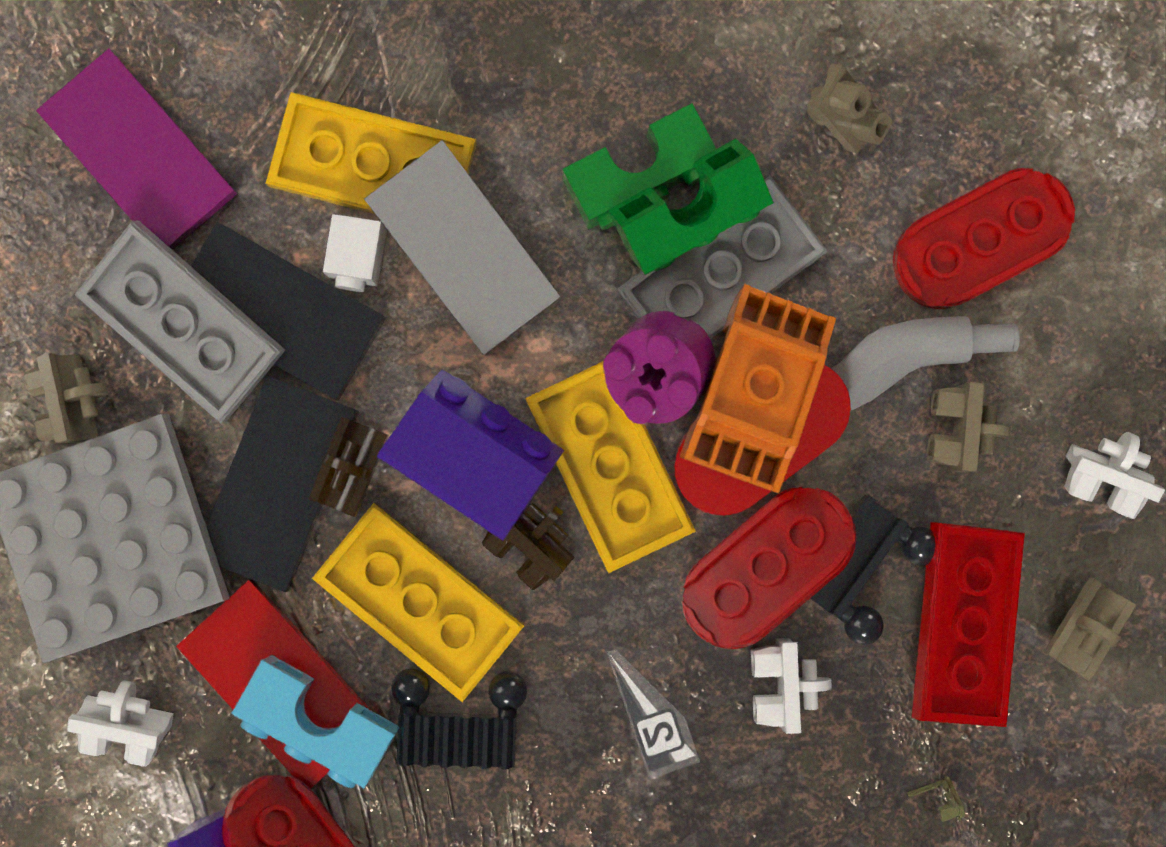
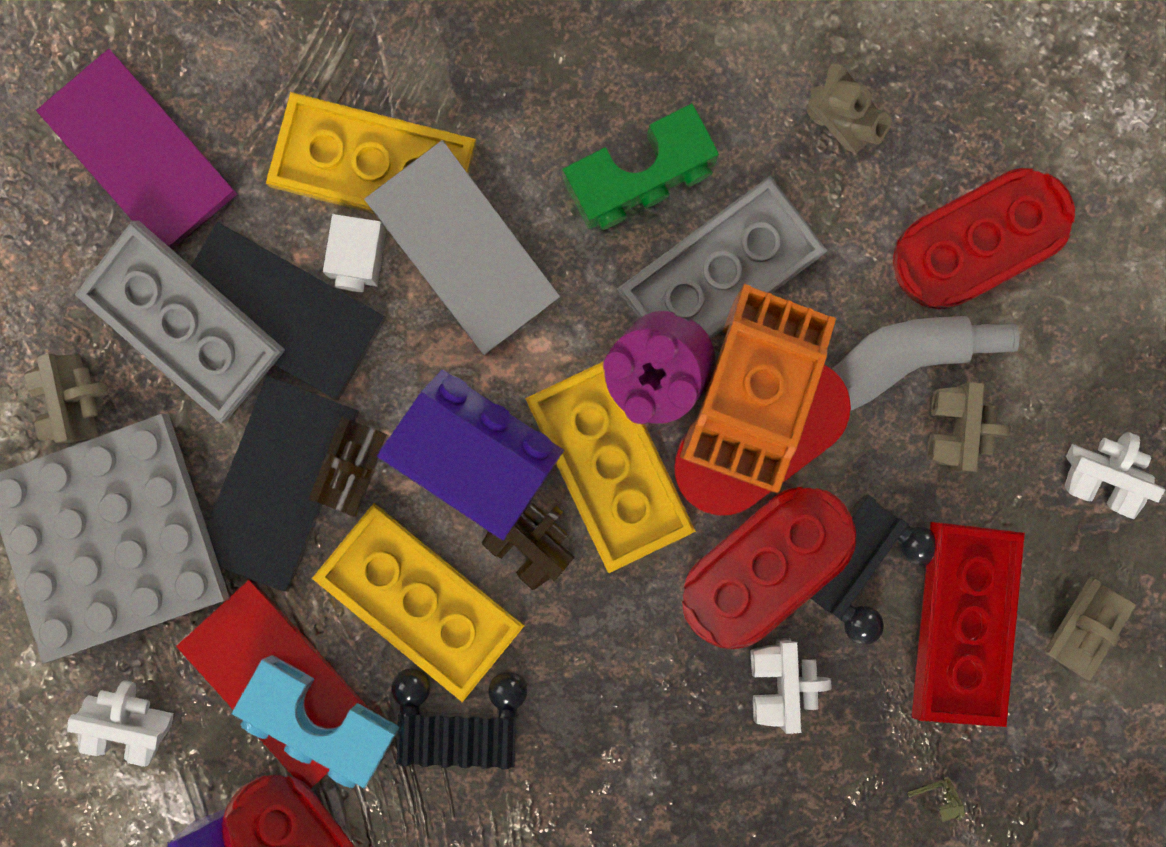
clear sticker [607,649,700,779] -> none
green arch [608,138,774,275] -> none

